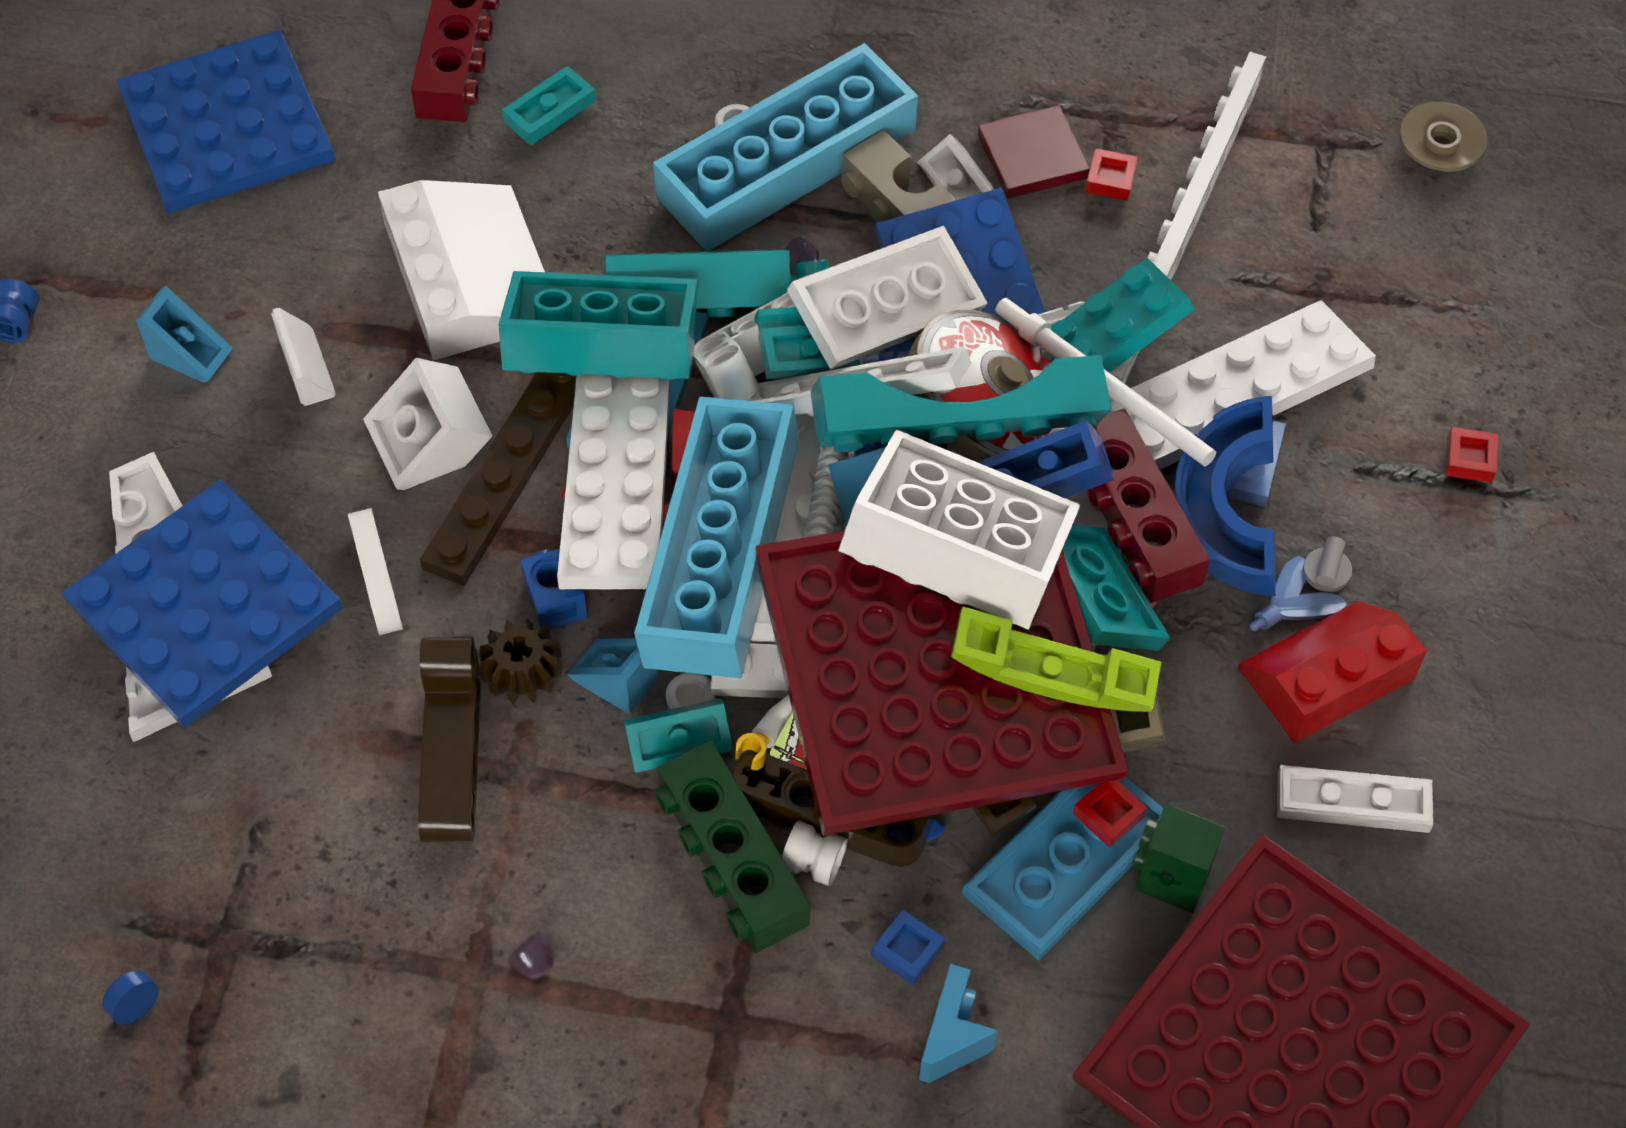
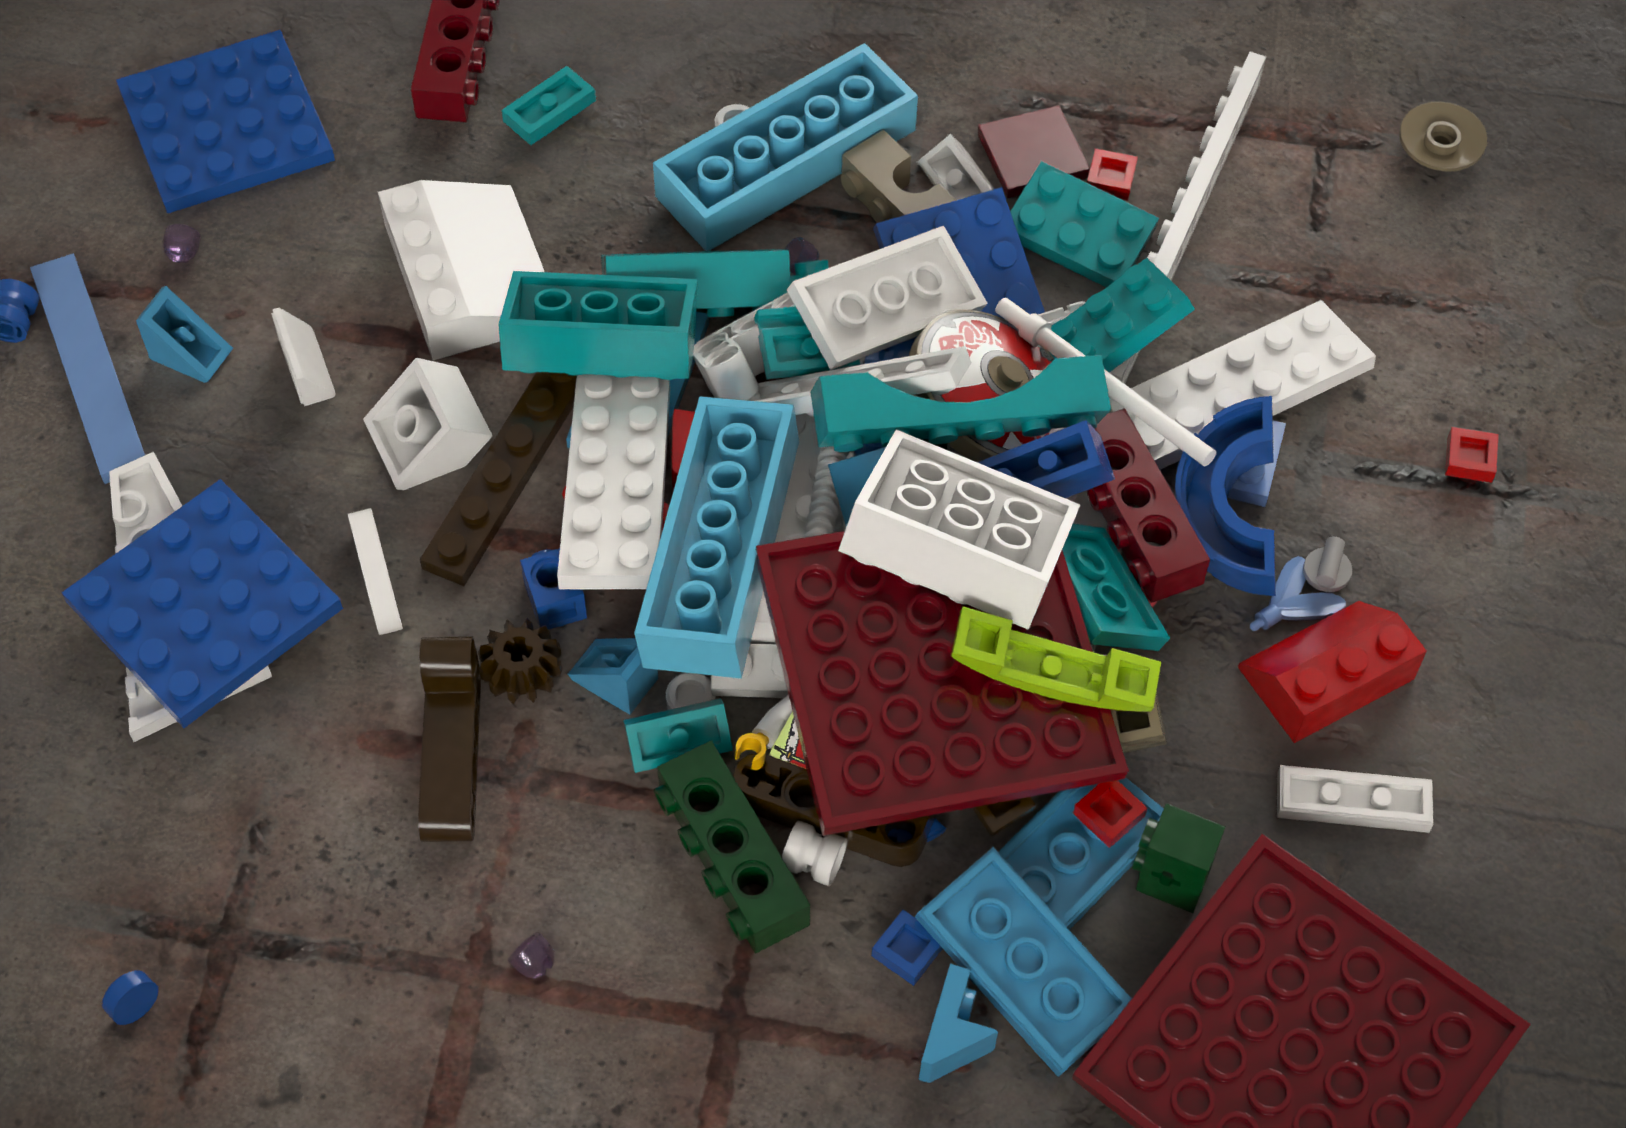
none -> medium blue tile [30,254,145,484]
none -> clear purple hinge [162,224,201,263]
none -> dark azure tile [915,847,1132,1077]
none -> teal plate [1010,161,1159,287]

